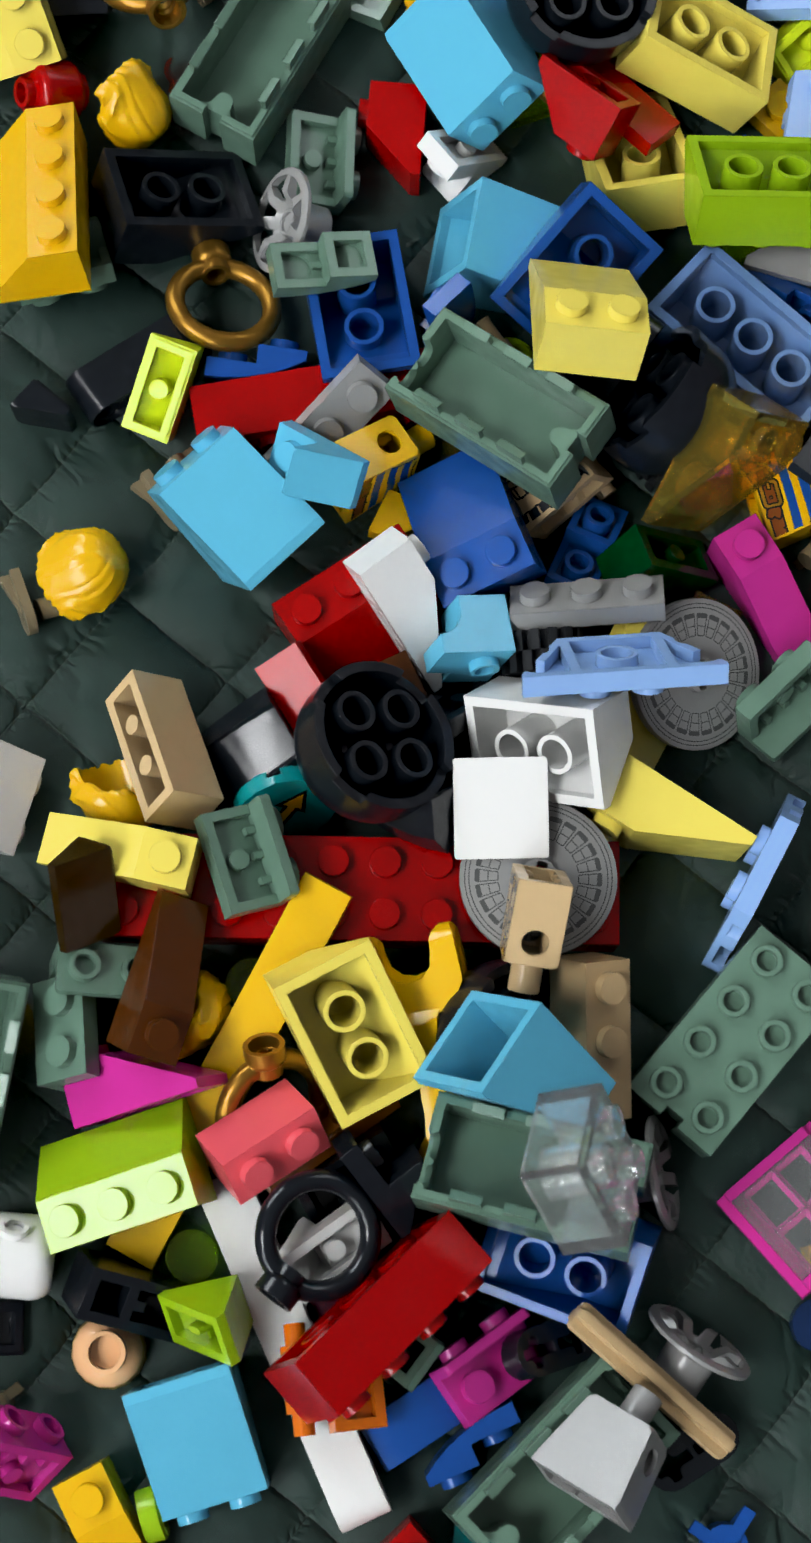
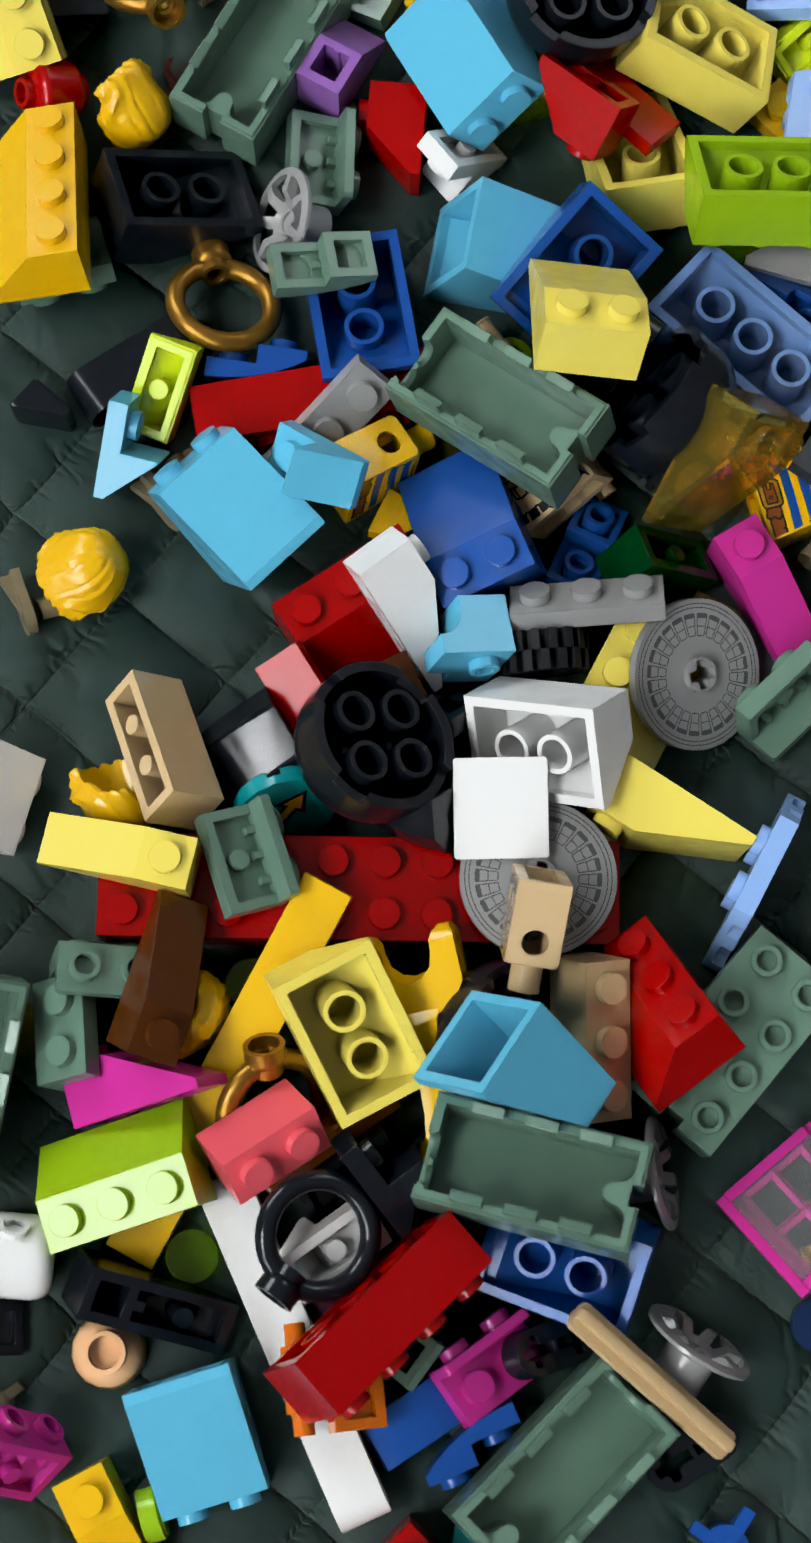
dark brown slope [47,836,122,953] -> none
lime slope [157,1274,253,1367] -> none
blue slope [419,273,476,335] -> none
clear brick [519,1083,646,1256] -> none
light blue wing [522,632,729,699] -> none
torso [531,1384,667,1532] -> none
none -> medium azure slope [93,390,169,499]
none -> medium lavender slope [296,20,386,118]
none -> red slope [602,915,746,1113]

